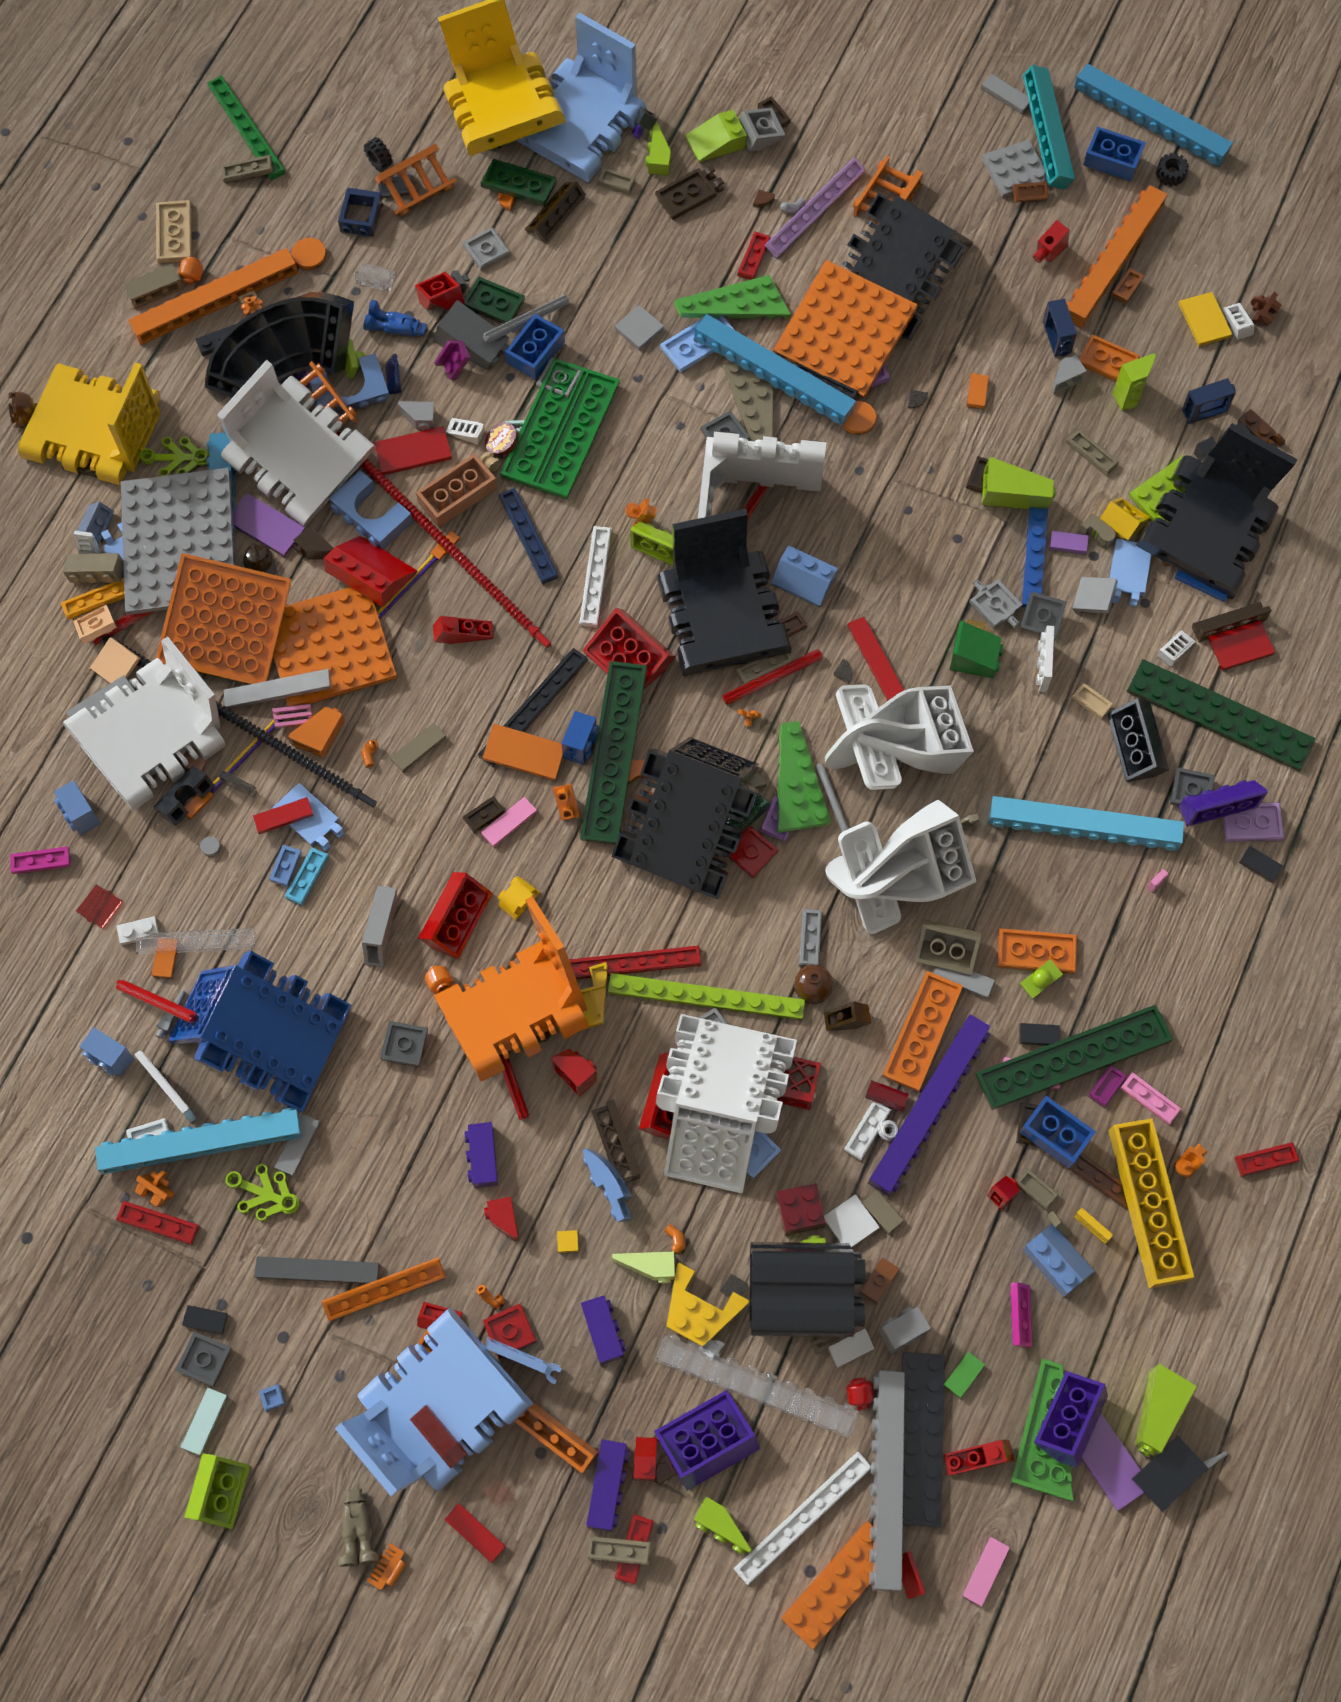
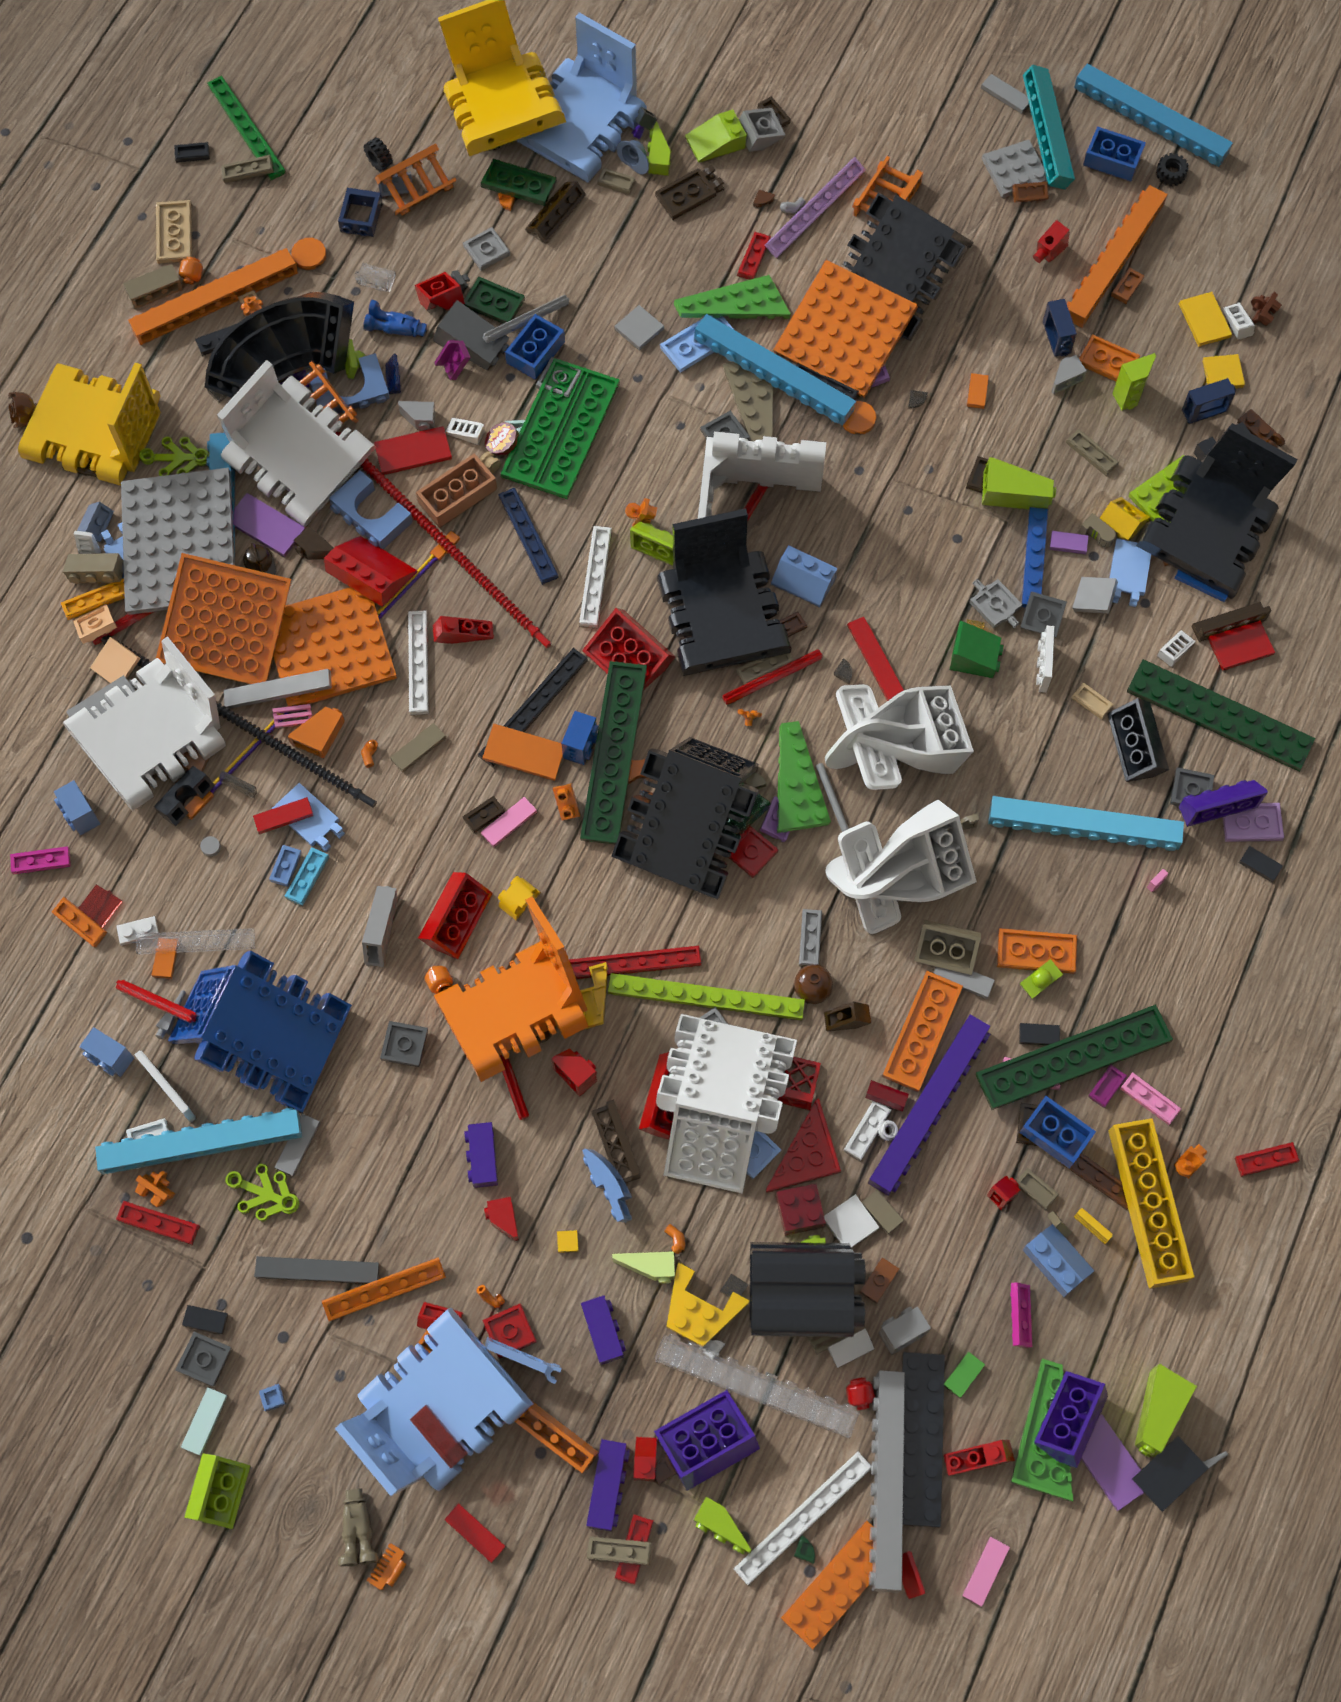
none -> orange tile [52,897,108,947]
none -> black tile [174,142,210,163]
none -> white tile [408,611,429,715]
none -> sand blue piece [617,140,649,175]
none -> red tile [766,1098,841,1193]
none -> dark green tile [794,1535,815,1564]
none -> yellow tile [1202,354,1245,389]

